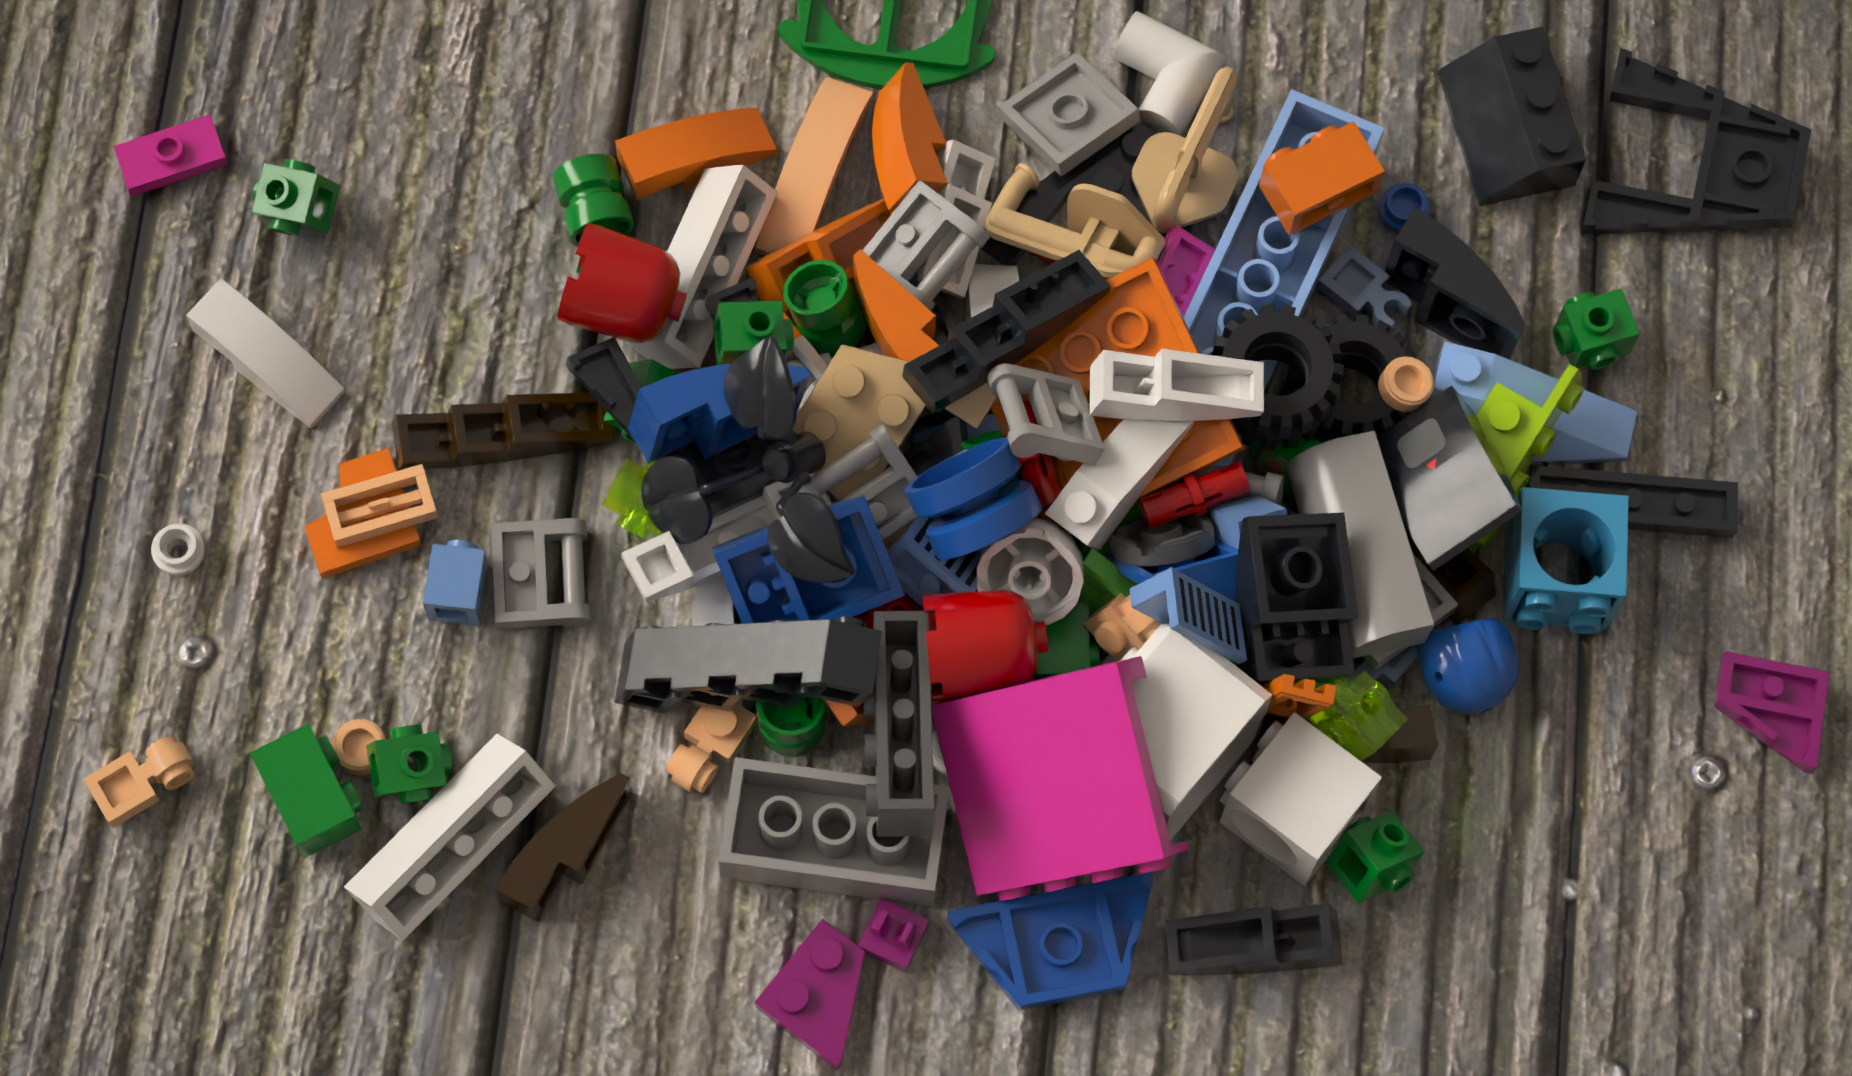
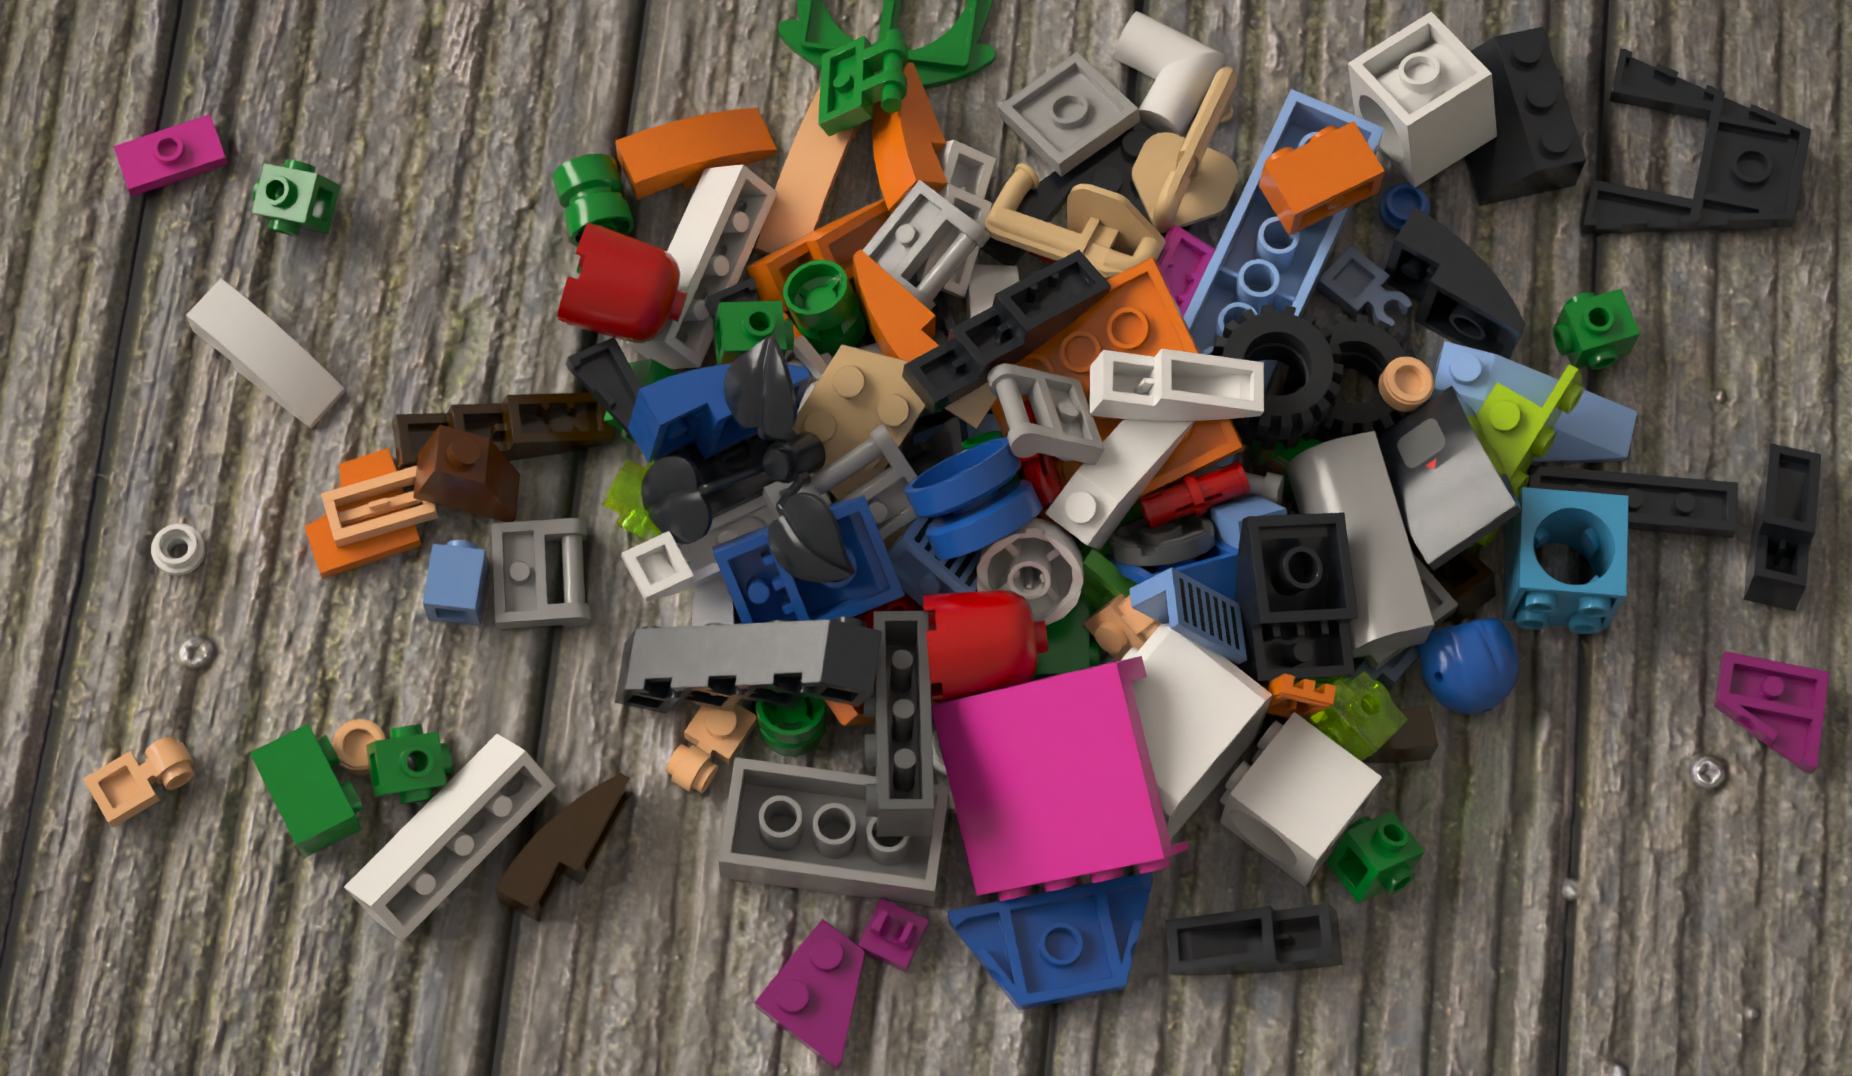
none -> reddish brown slope [413,425,520,522]
none -> green plate [818,29,908,137]
none -> white brick [1348,12,1497,188]
none -> black slope [1743,443,1821,611]

